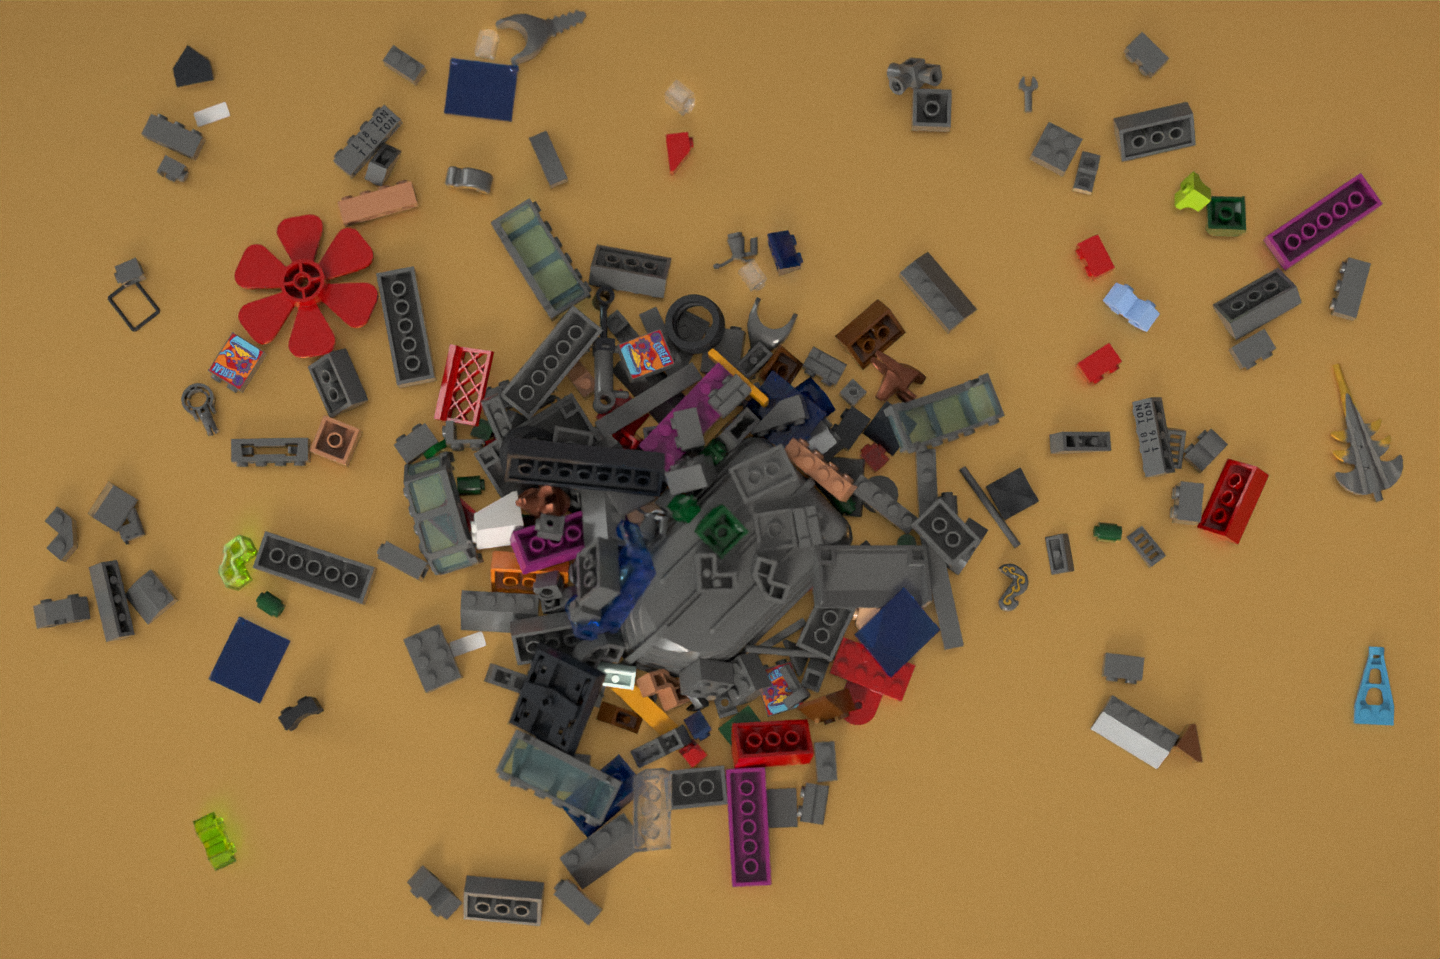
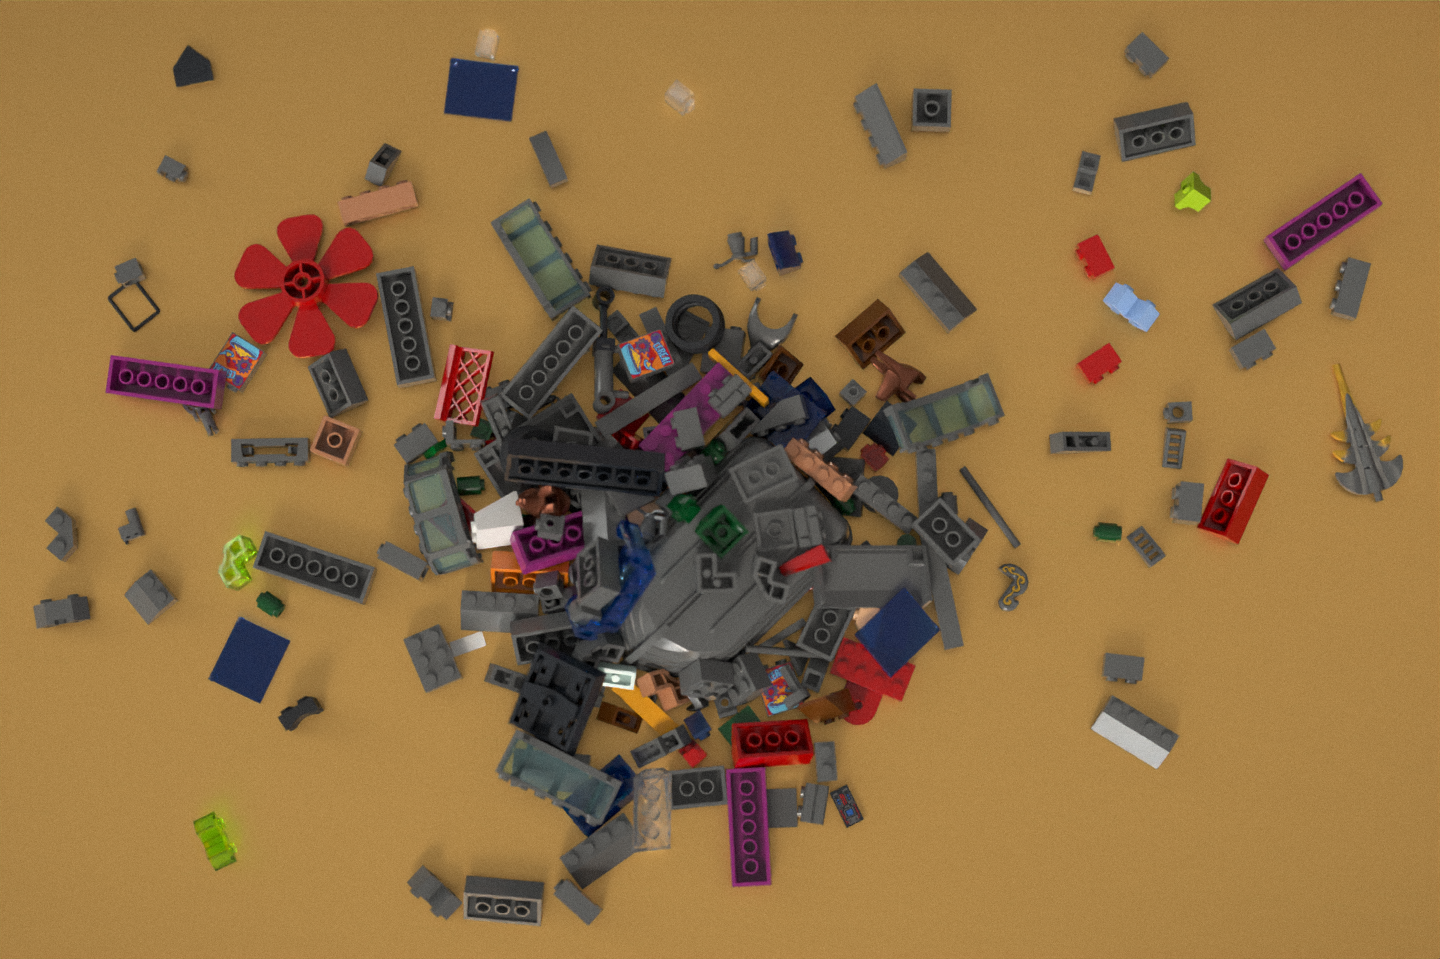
dark grey slope [88,481,138,532] -> none
dark grey brick [89,560,135,642] -> none
dark grey brick [142,114,206,161] -> none
white sticker [194,102,230,127] -> none
dark grey brick [333,105,403,179] -> none
dark grey brick [383,45,427,86] -> none
dark grey animal [445,166,493,194] -> none
dark grey animal [495,10,586,65] -> none
nougat slope [566,360,594,400] -> none
red slope [665,132,694,175] -> none
dark grey brick [802,346,847,387] -> none
dark grey brick [887,57,942,95] -> none
black brick [986,467,1039,521] -> none
dark grey bar [1018,77,1038,112] -> none
dark grey brick [1030,122,1083,177] -> none
dark grey slope [1045,534,1074,575] -> none
dark grey brick [1132,397,1175,477] -> none
reddish brown slope [1173,723,1203,763] -> none
dark grey brick [1183,429,1228,473] -> none
dark green slope [1205,196,1246,237] -> none
dark azure plate [1353,647,1394,725] -> none
none -> magenta brick [105,355,227,409]
none -> dark grey brick [430,297,454,322]
none -> red piece [779,544,831,576]
none -> black tile [830,785,864,828]
none -> dark grey slope [853,83,908,169]
none -> dark grey brick [1163,401,1193,424]

